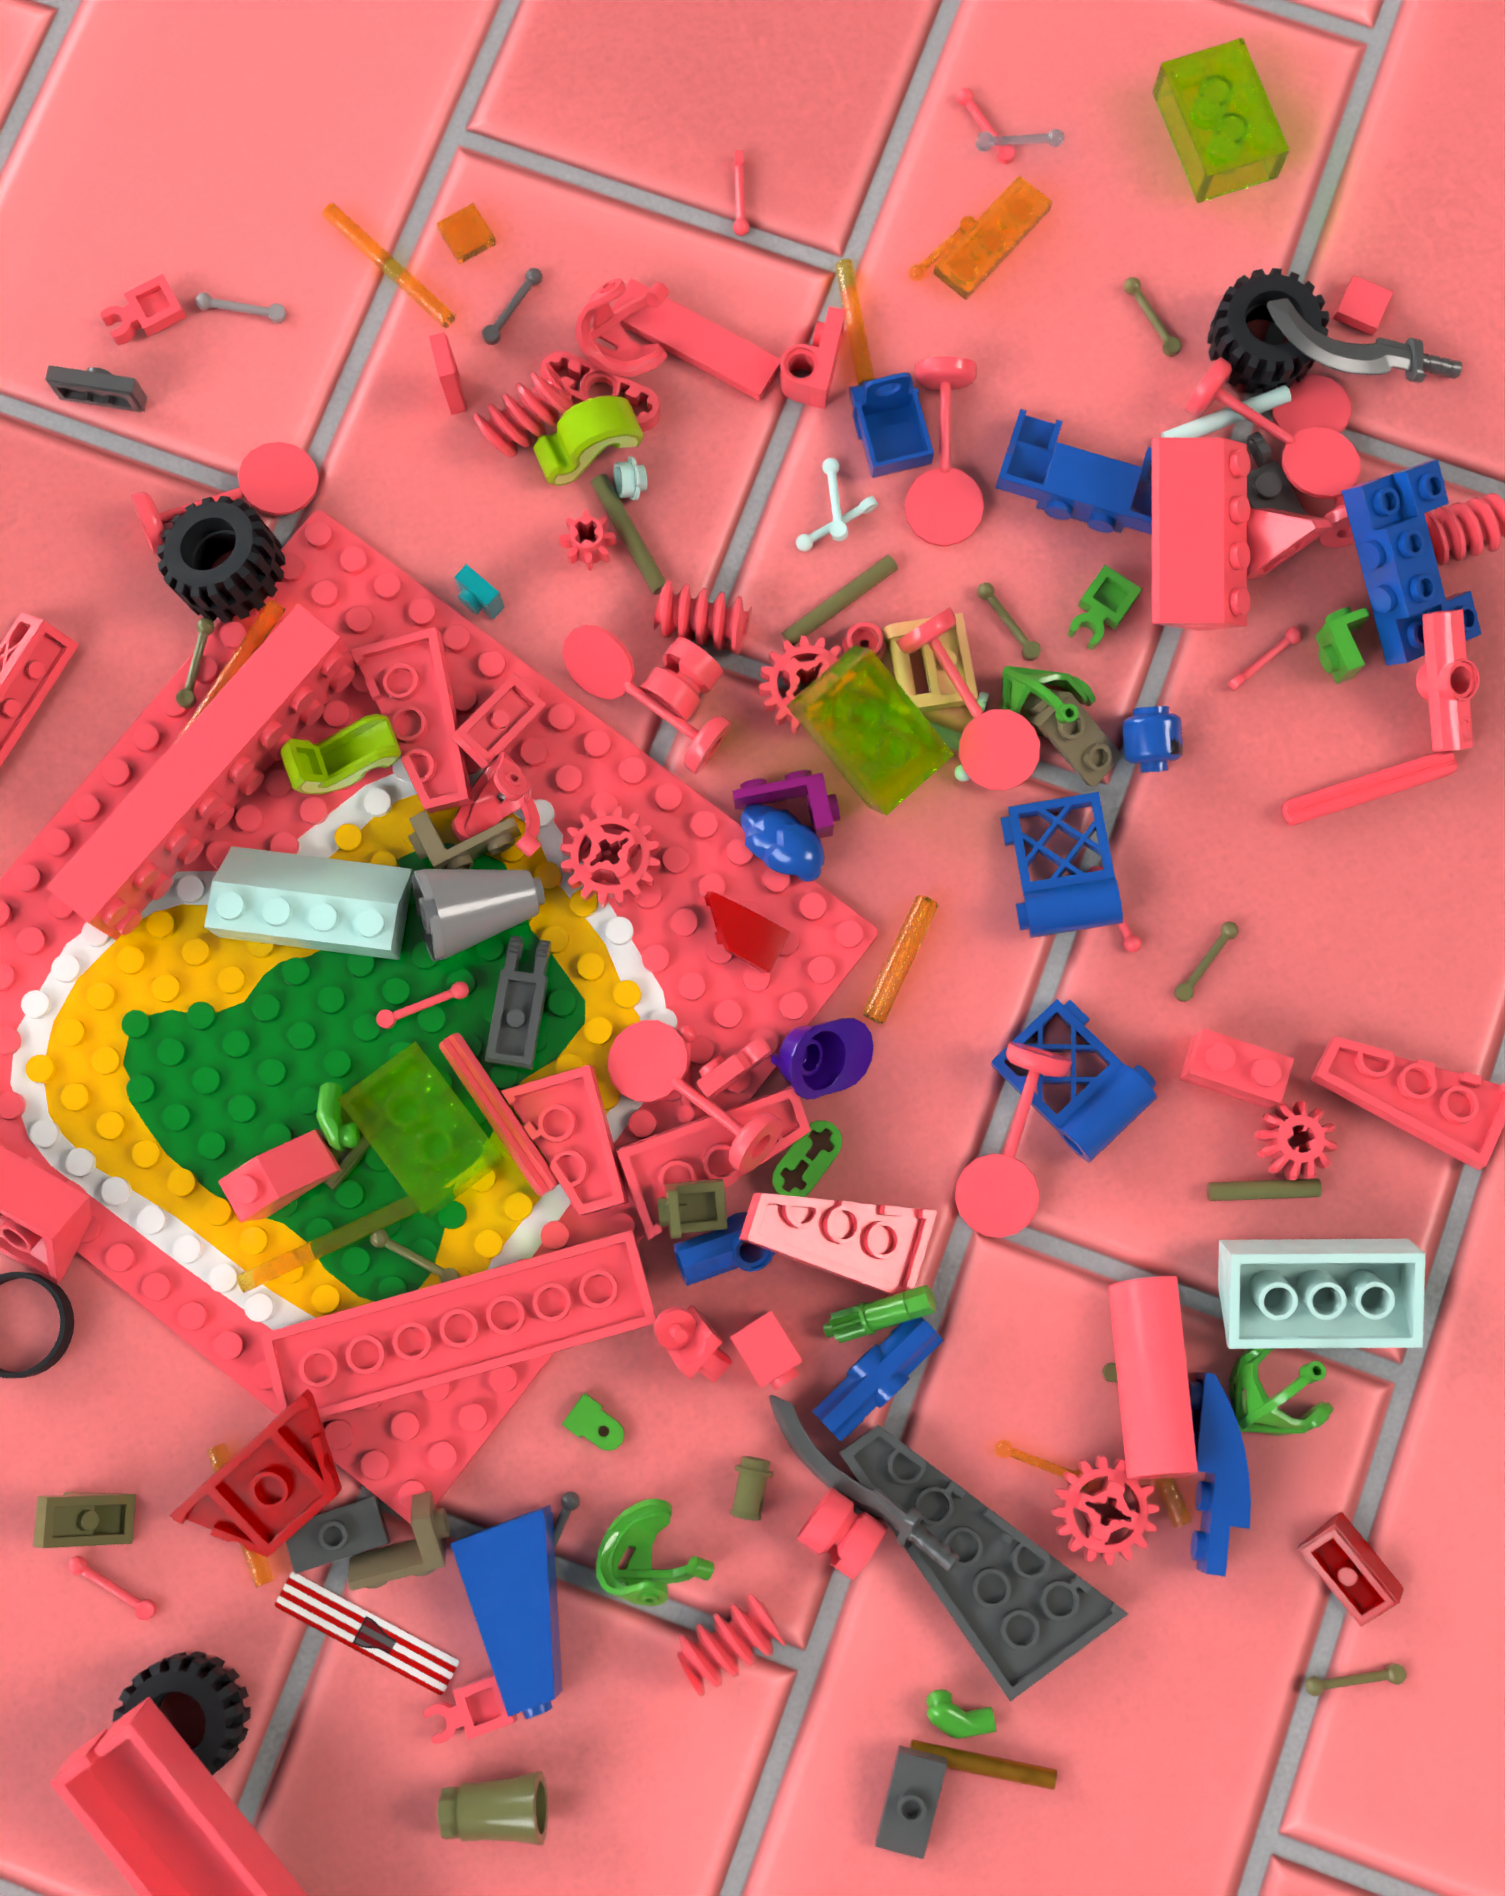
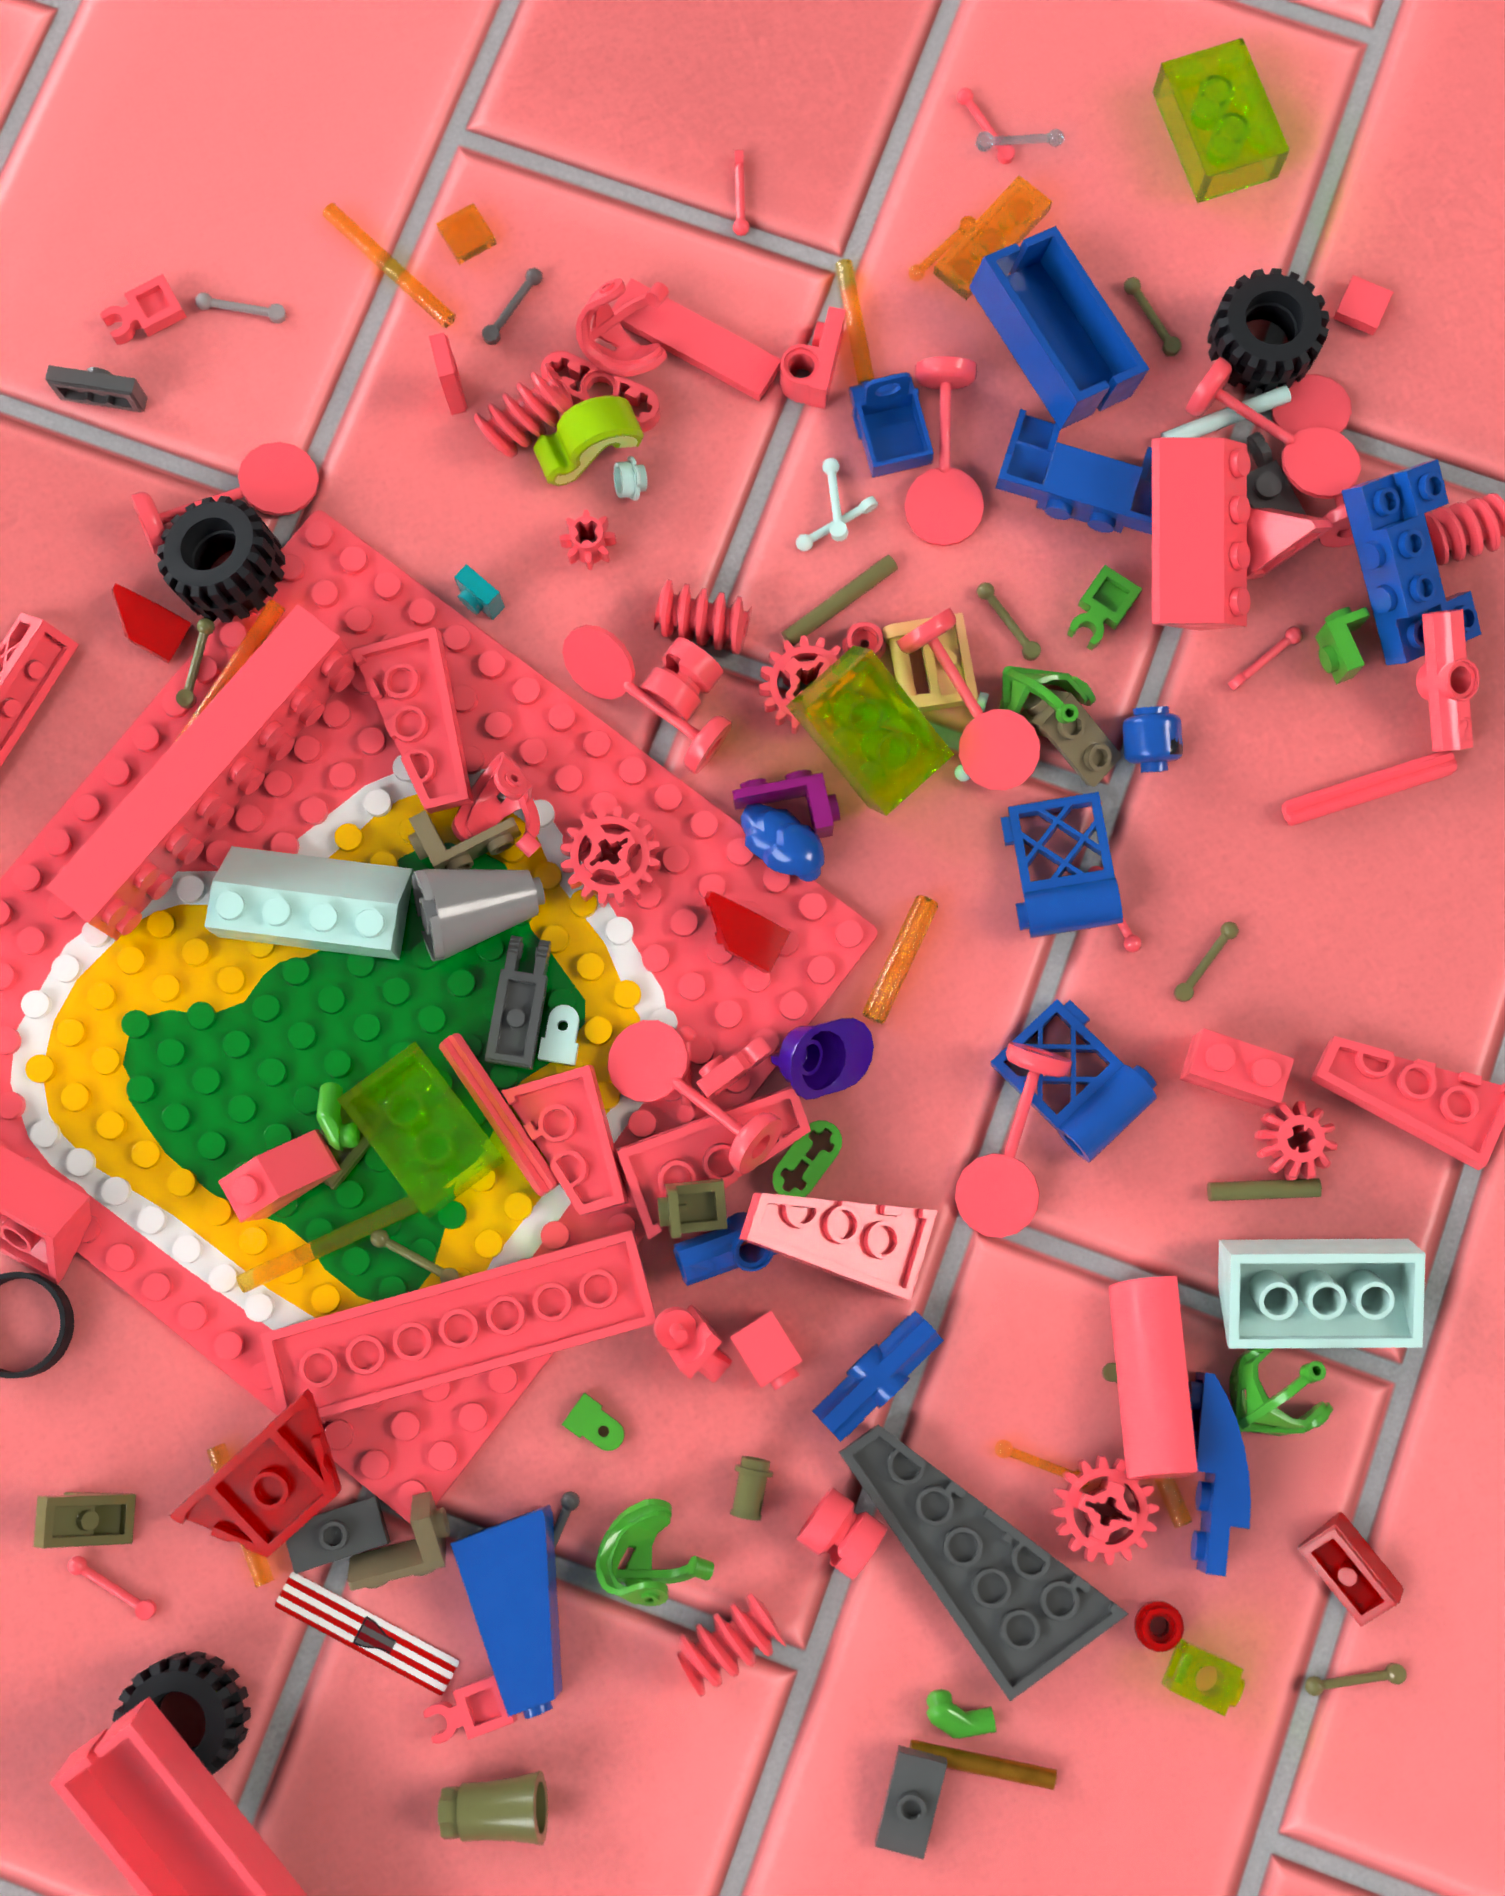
lime animal [280,714,401,794] -> none
coral hinge [376,981,469,1029] -> none
coral plate [450,672,547,769] -> none
olive bar [591,474,666,595] -> none
dark grey sword [769,1395,960,1572] -> none
bright green piece [823,1285,936,1343] -> none
dark grey sword [1267,298,1462,383] -> none
none -> red slope [112,583,192,664]
none -> light aqua piece [538,1005,580,1066]
none -> blue piece [969,226,1149,430]
none -> red plate [1134,1601,1184,1652]
none -> clear neon green brick [1161,1638,1245,1716]

